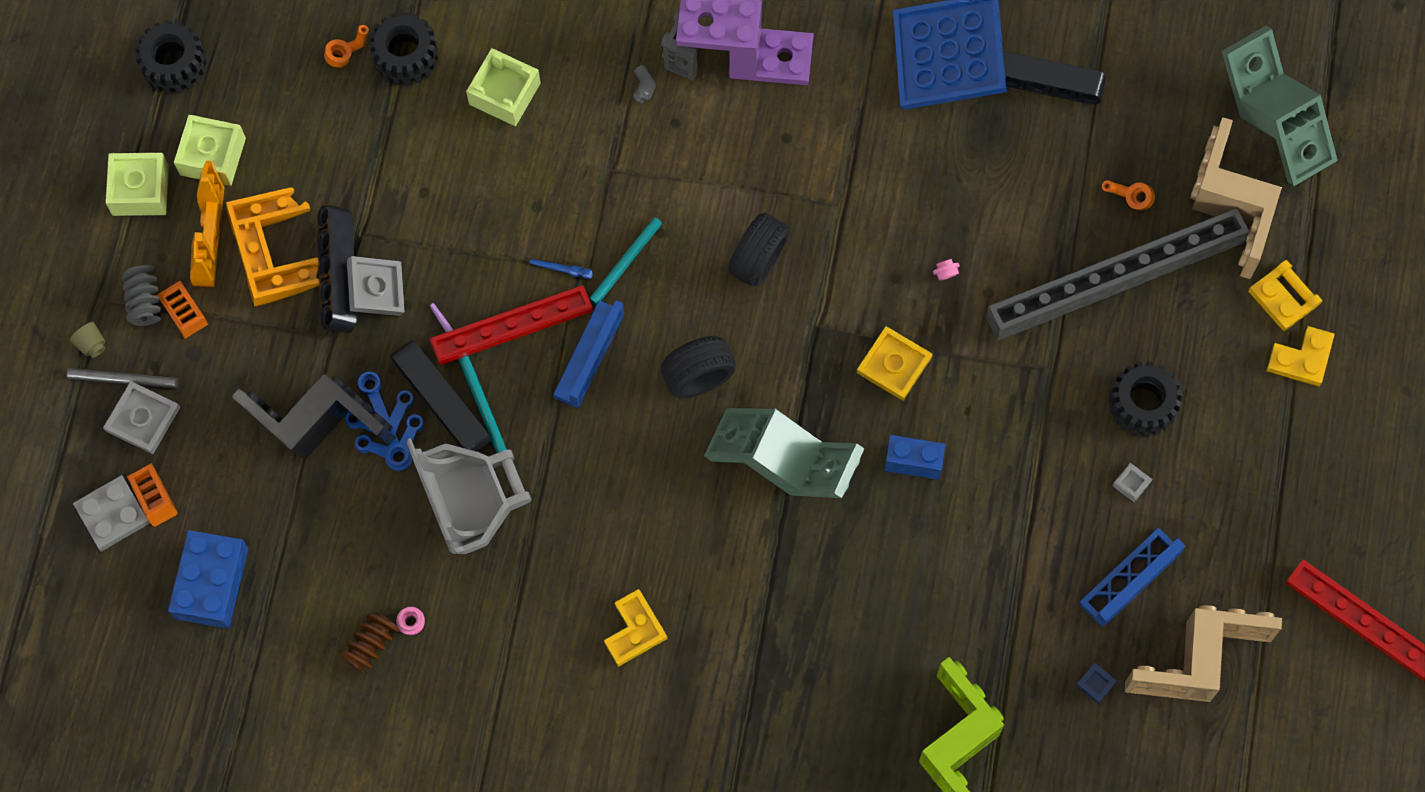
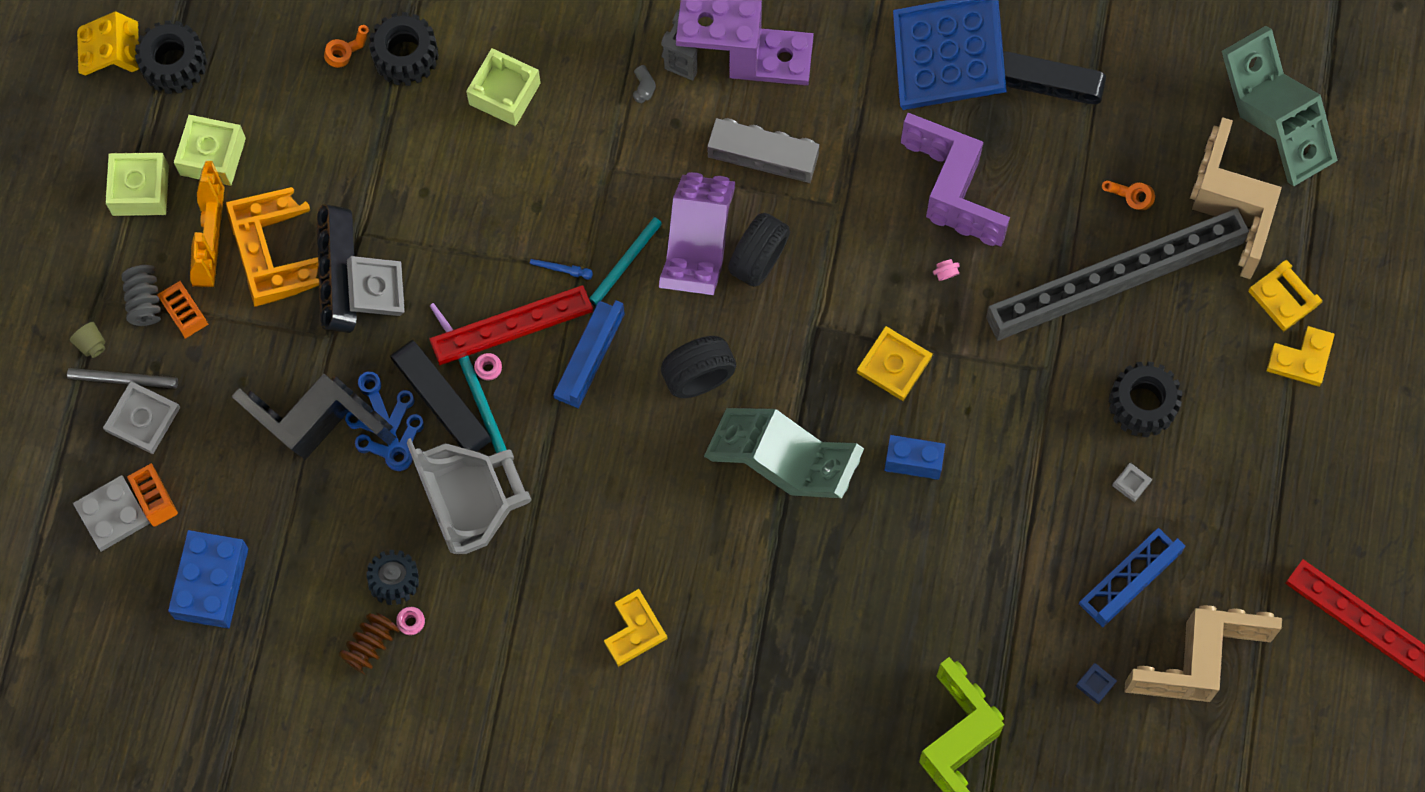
none -> yellow bracket [77,11,140,75]
none -> black wheel [367,550,419,605]
none -> bright pink plate [474,353,502,380]
none -> medium lavender bracket [659,172,735,295]
none -> light grey brick [708,118,820,183]
none -> medium lavender bracket [901,113,1010,247]

